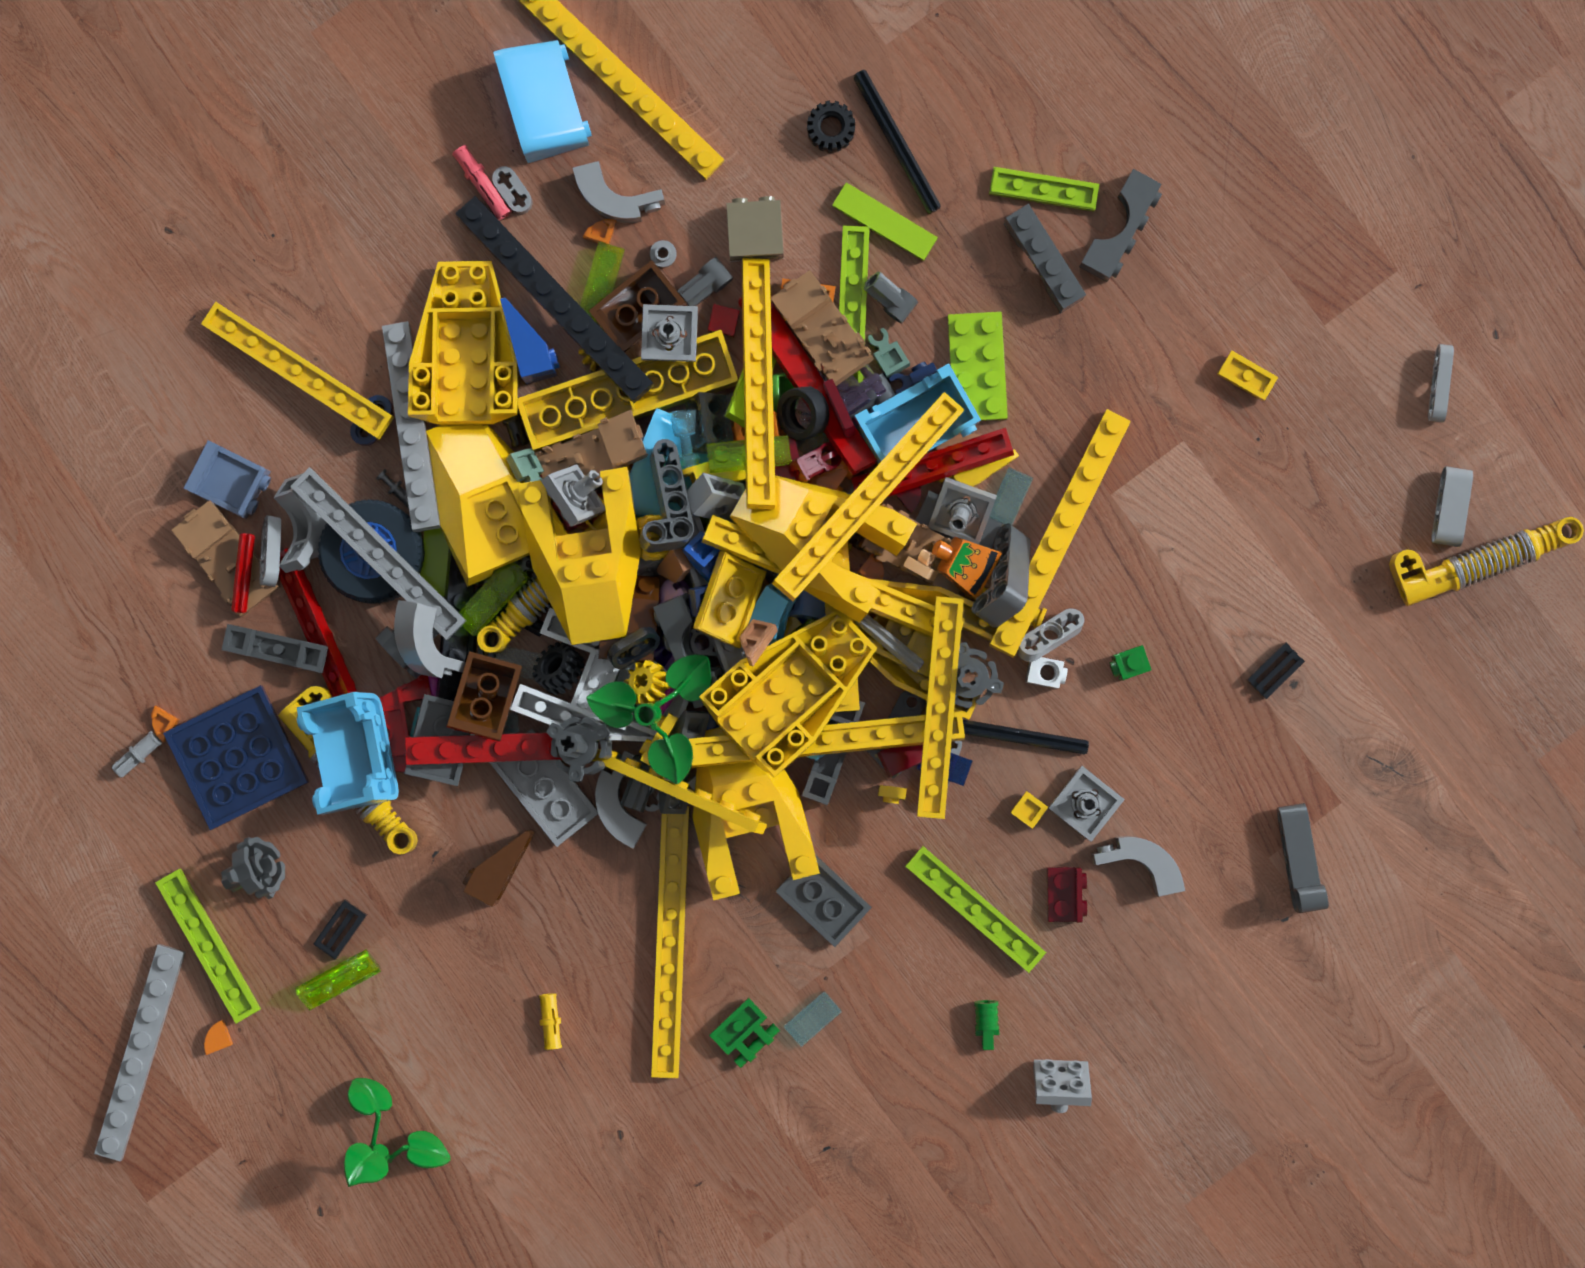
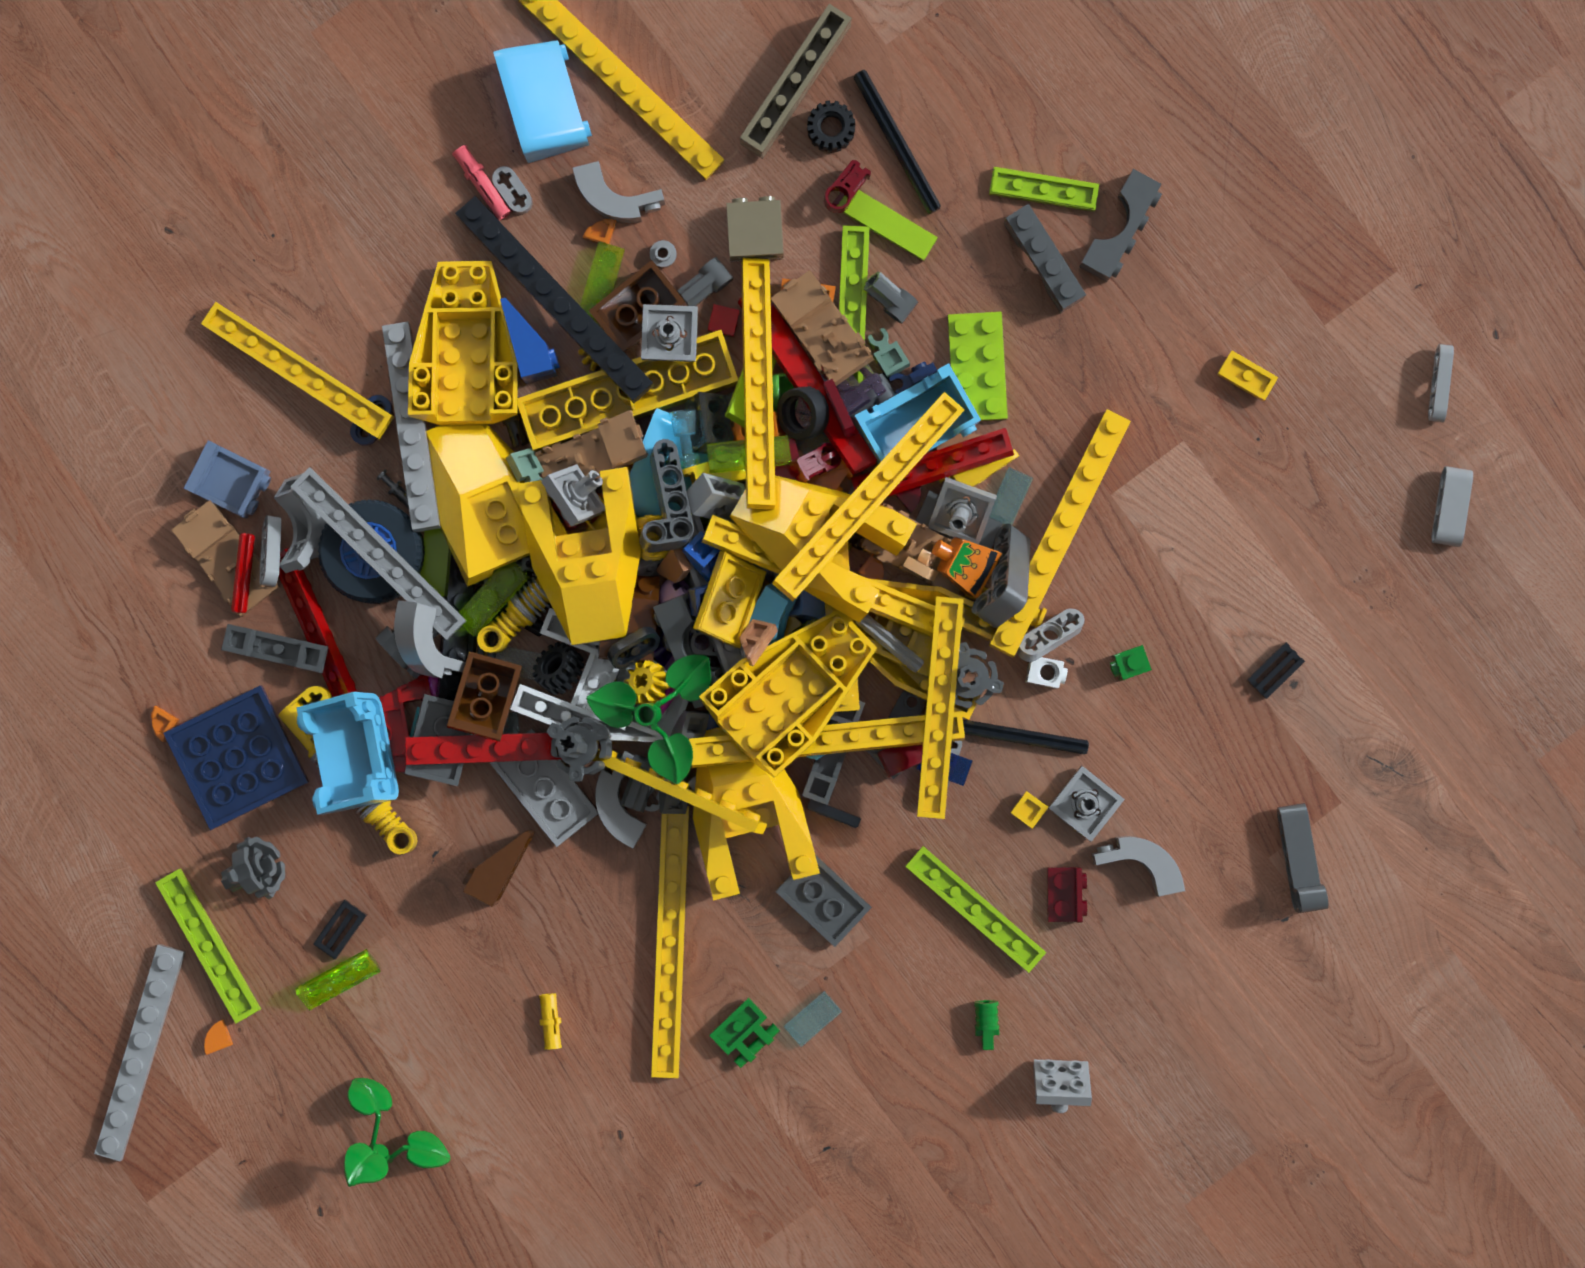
light grey axle [112,731,162,777] -> none
yellow plate [639,713,679,766] -> none
yellow plate [878,785,907,804] -> none
yellow piece [1389,517,1584,606] -> none
none -> dark tan brick [740,4,852,159]
none -> black tile [807,799,861,828]
none -> dark red piece [824,160,871,214]

